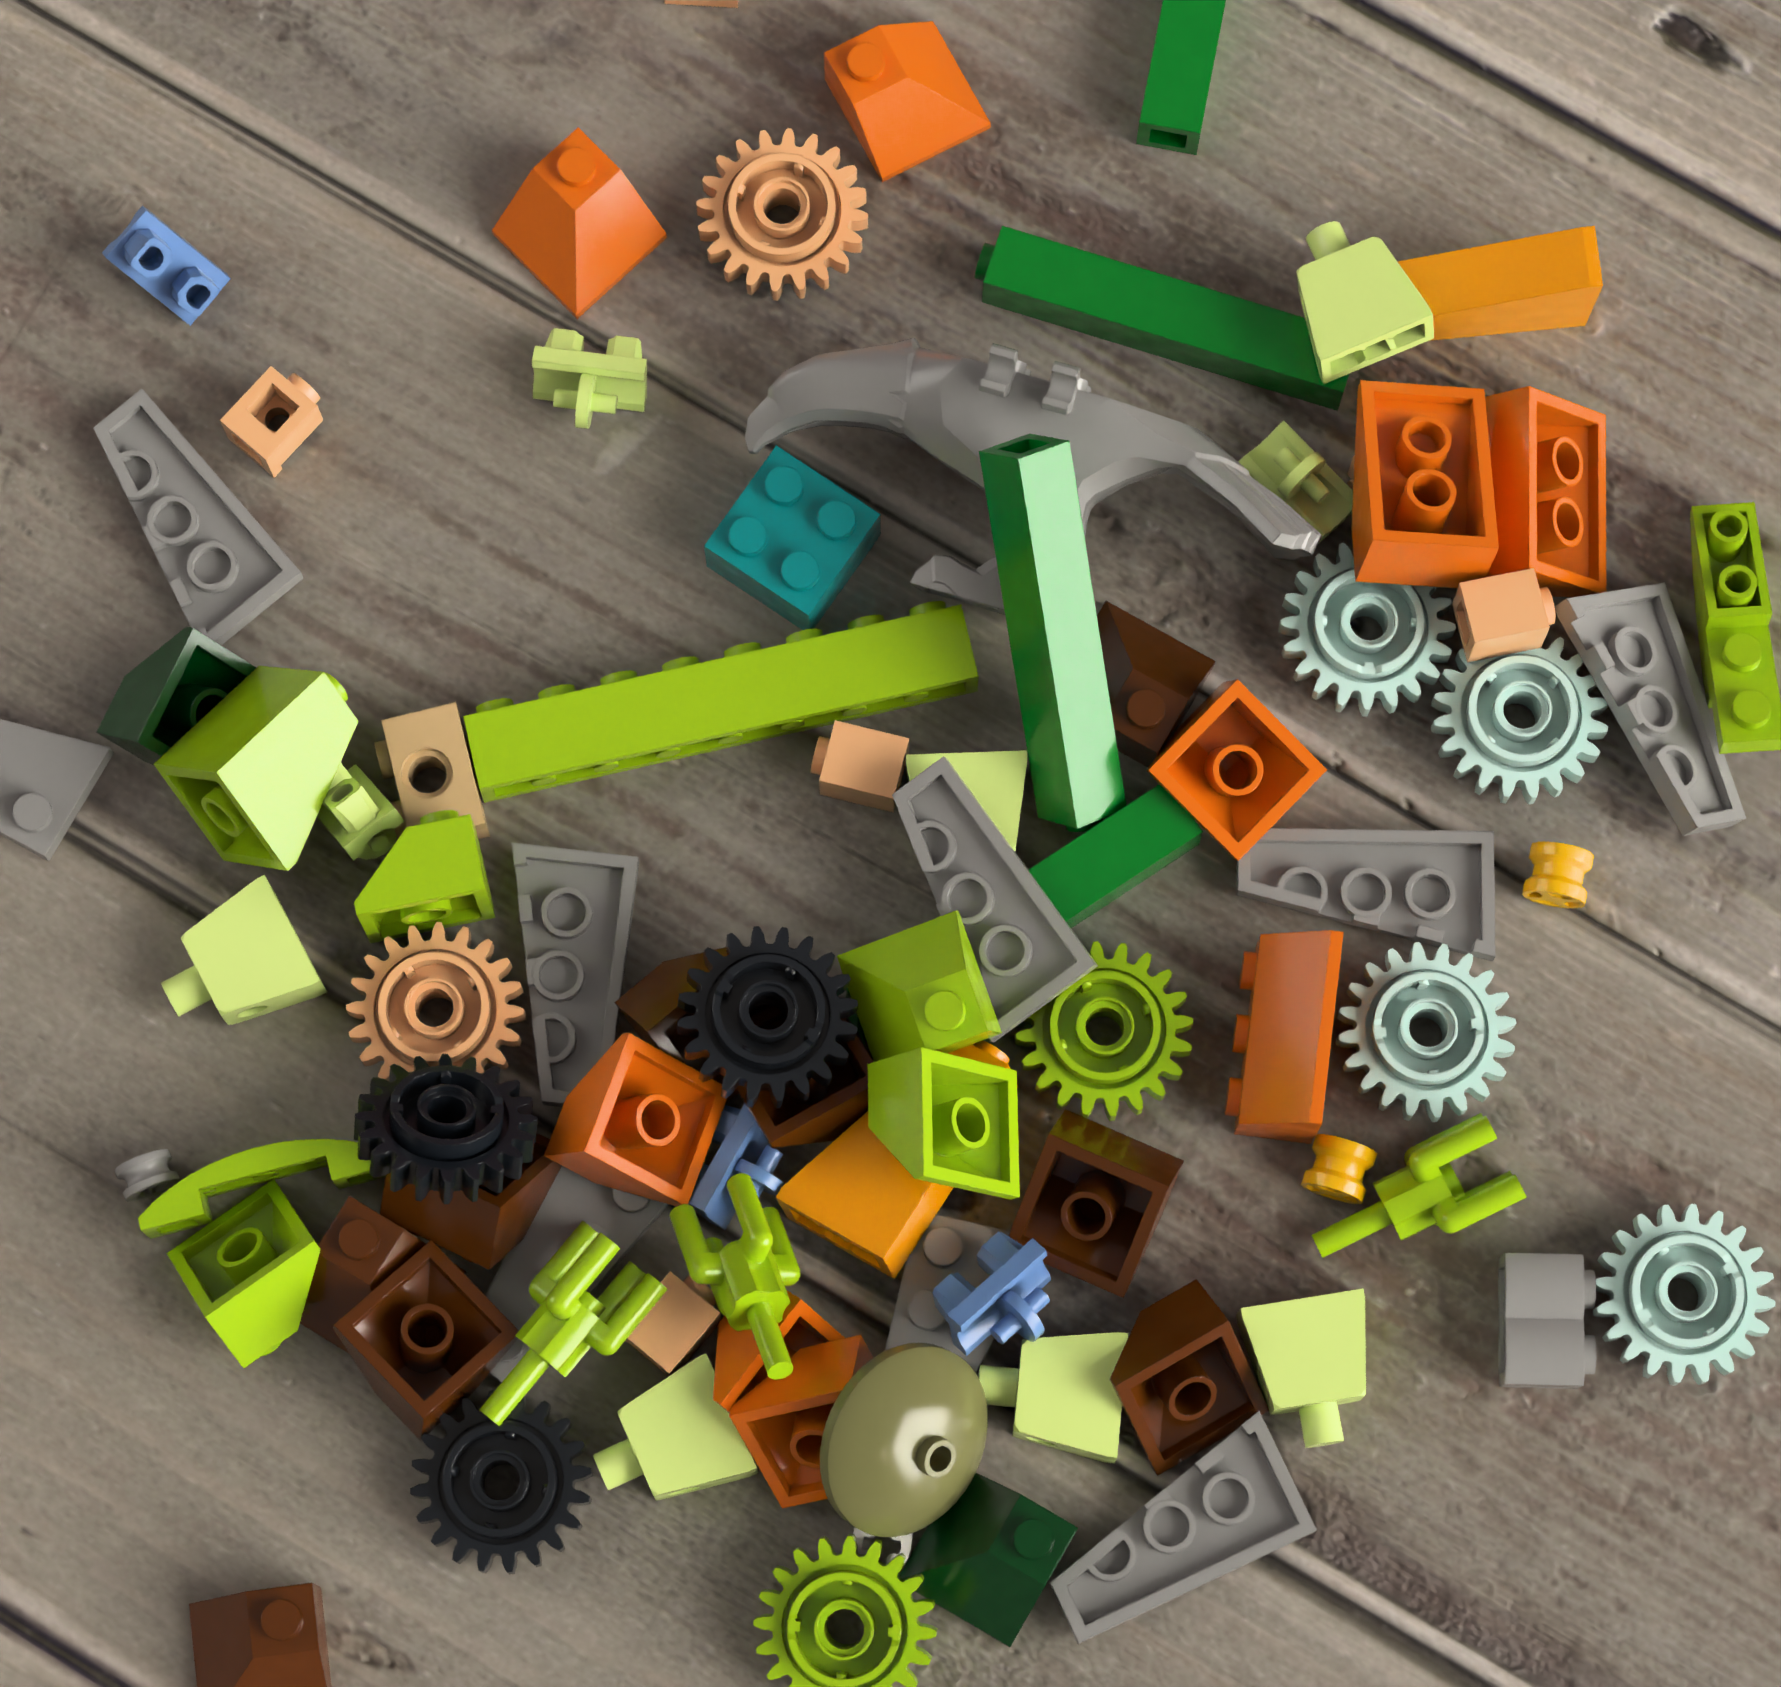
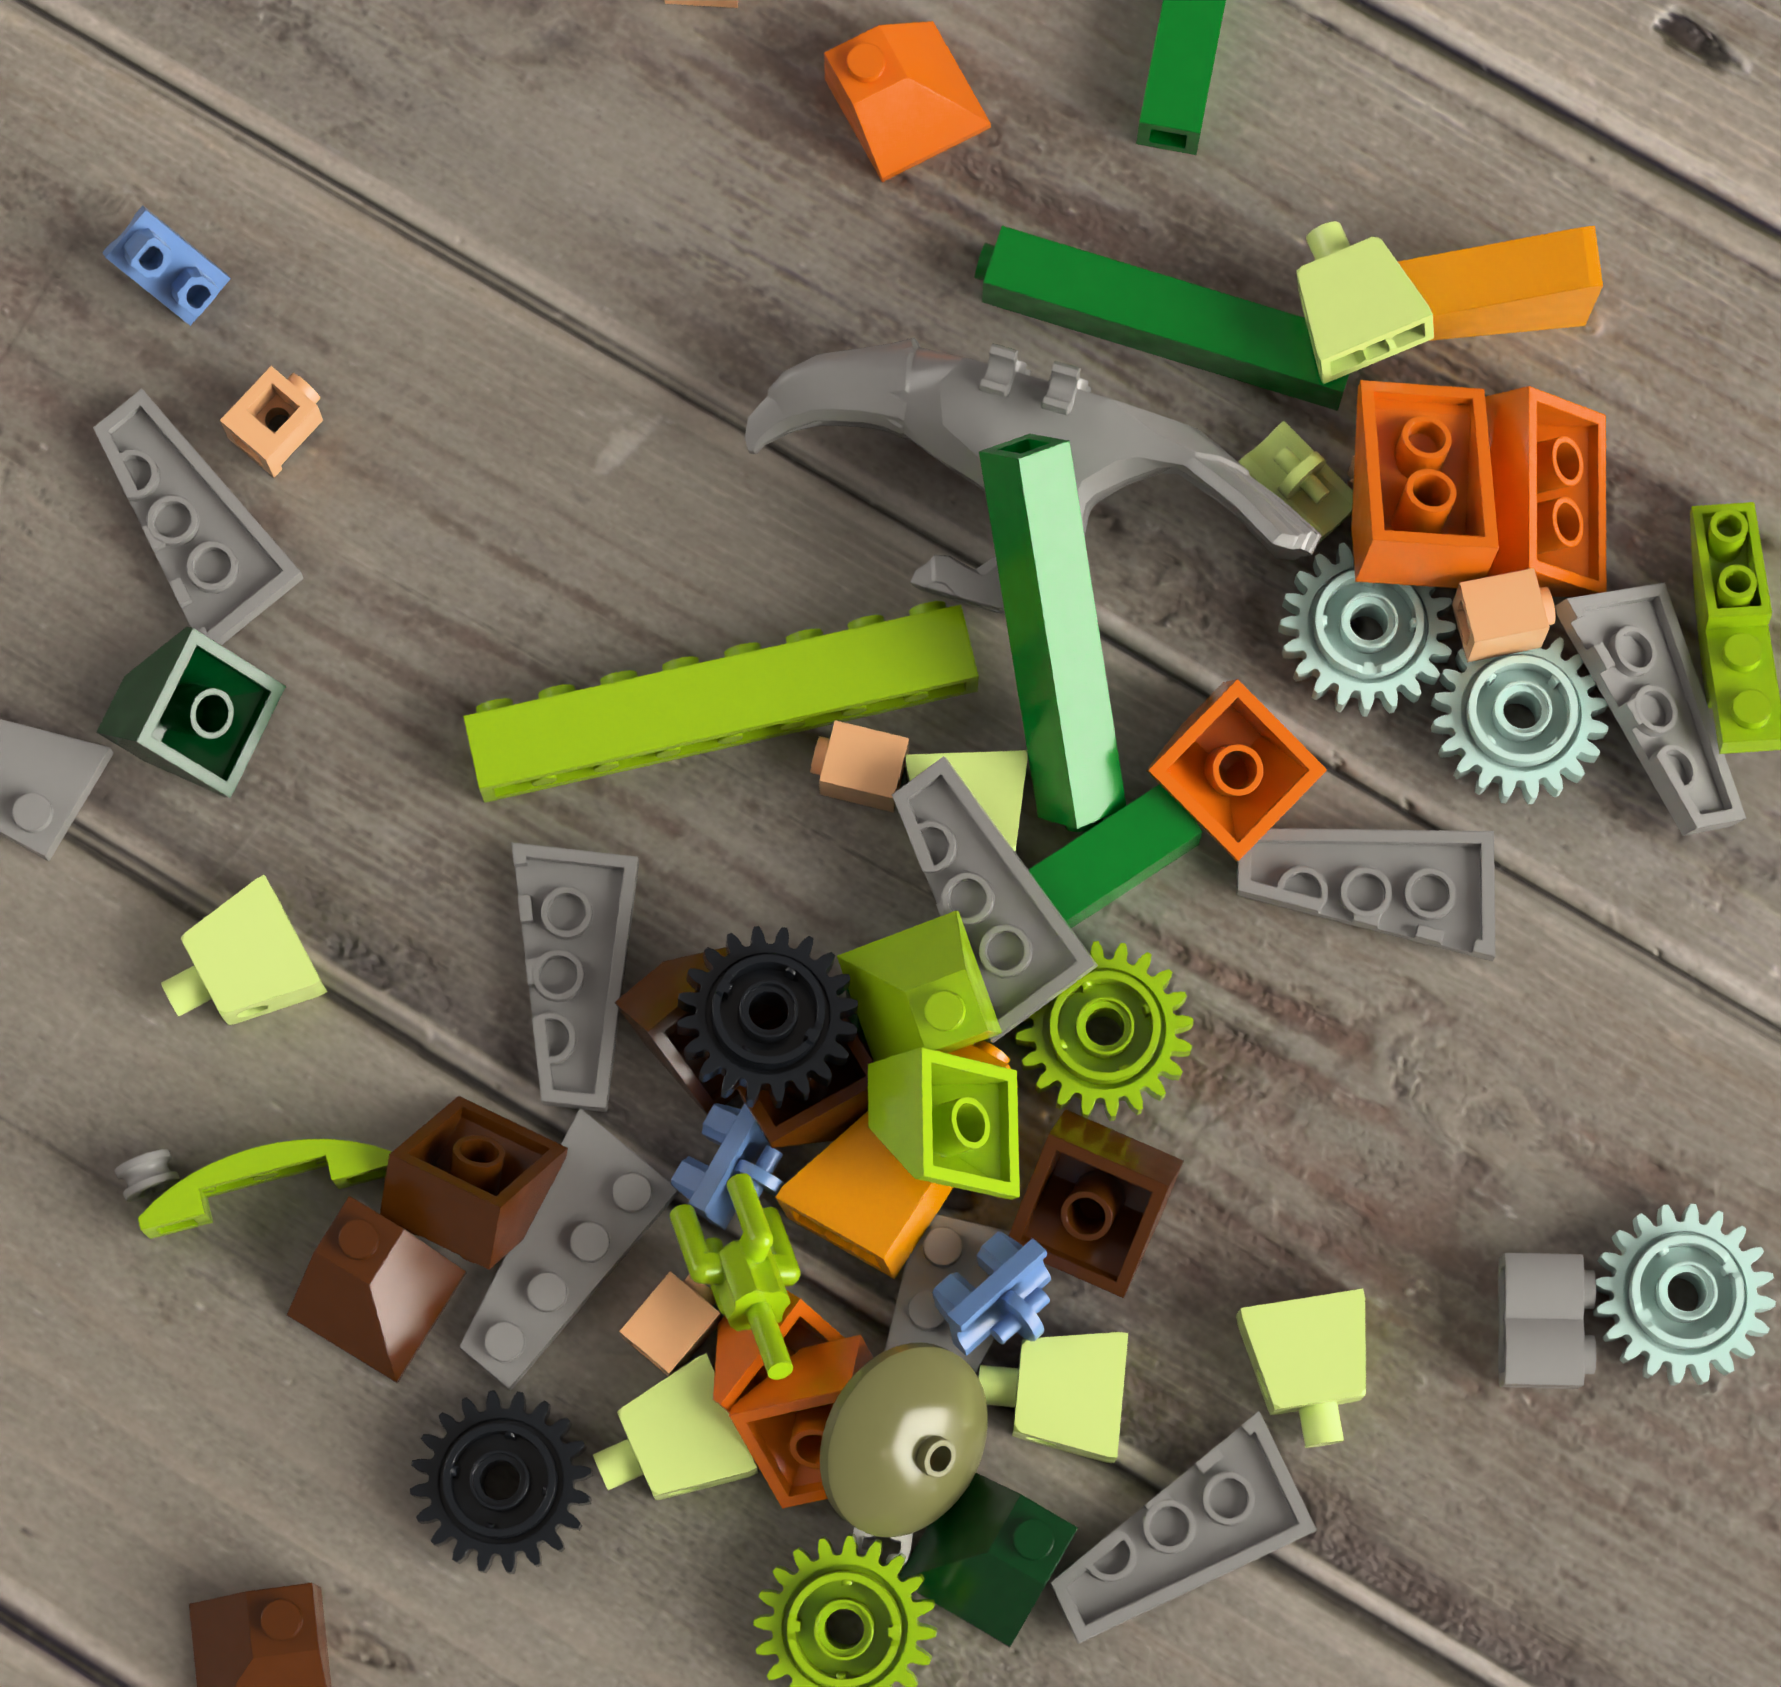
slope [153,666,359,871] -> none
lime slope [166,1179,321,1369] -> none
yellowish green hips [317,763,404,861] -> none
reddish brown slope [333,1240,519,1441] -> none
light nougat gear [346,922,526,1081] -> none
lime slope [354,810,496,943] -> none
black gear [354,1054,538,1204] -> none
tan brick [374,702,490,840] -> none
lime plant [479,1220,668,1426] -> none
orange slope [492,127,667,319] -> none
yellowish green hips [532,328,647,429] -> none
orange slope [544,1033,728,1206] -> none
light nougat gear [696,128,868,301] -> none
teal brick [704,445,881,630] -> none
reddish brown slope [1097,601,1216,767] -> none
reddish brown slope [1110,1279,1269,1476] -> none
orange slope [1224,930,1344,1144] -> none
yellow wheel [1301,1134,1377,1204] -> none
lime plant [1311,1113,1527,1258] -> none
light aqua gear [1336,942,1516,1122] -> none
yellow wheel [1522,842,1594,908] -> none

